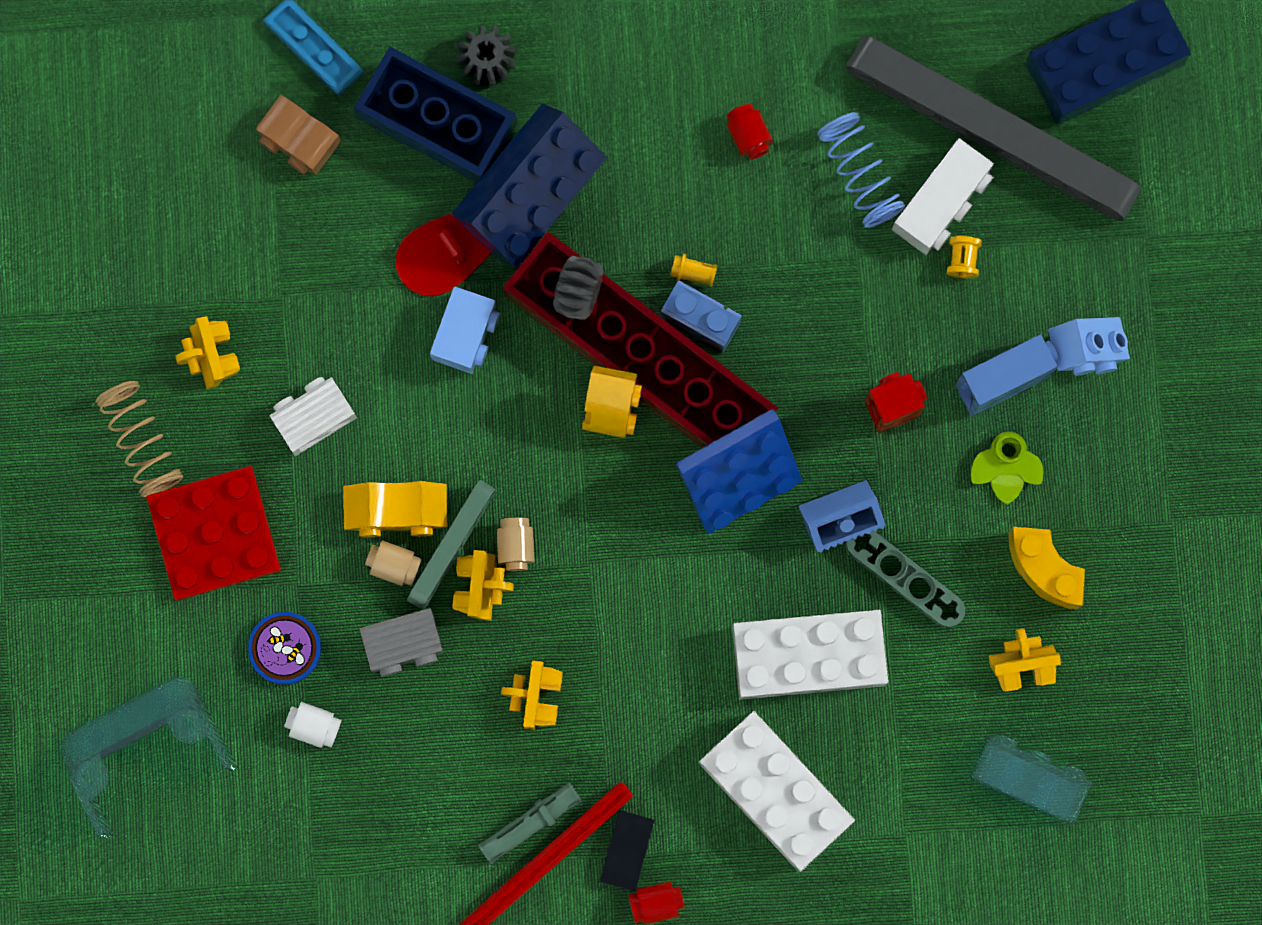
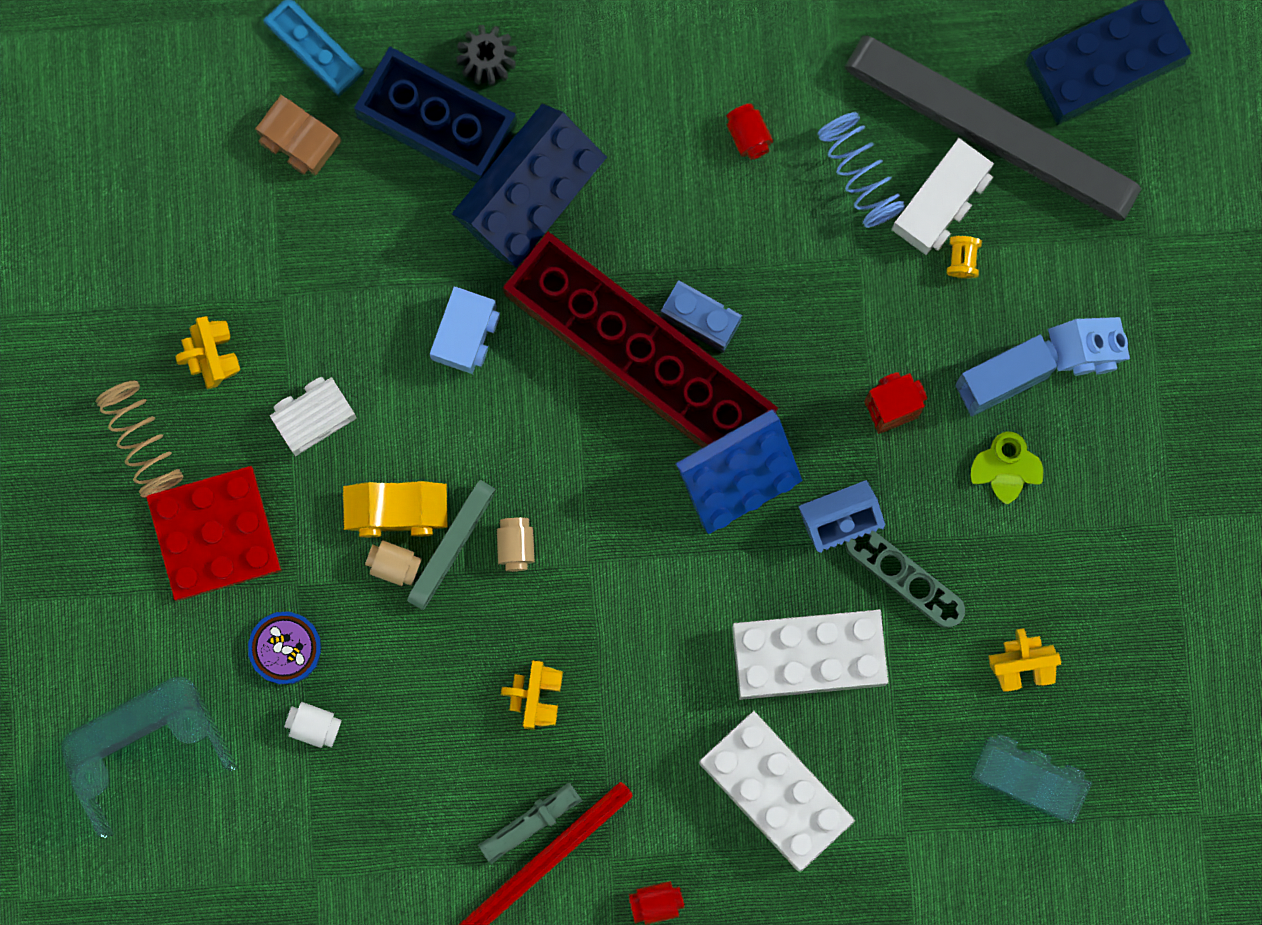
light grey brick [359,608,444,677] -> none
red shield [396,213,491,296] -> none
yellow hips [452,550,514,621] -> none
dark grey gear [553,255,603,320] -> none
yellow brick [582,365,642,438] -> none
black tile [600,810,654,892] -> none
yellow pin [670,254,717,287] -> none
yellow brick [1008,527,1085,610] -> none

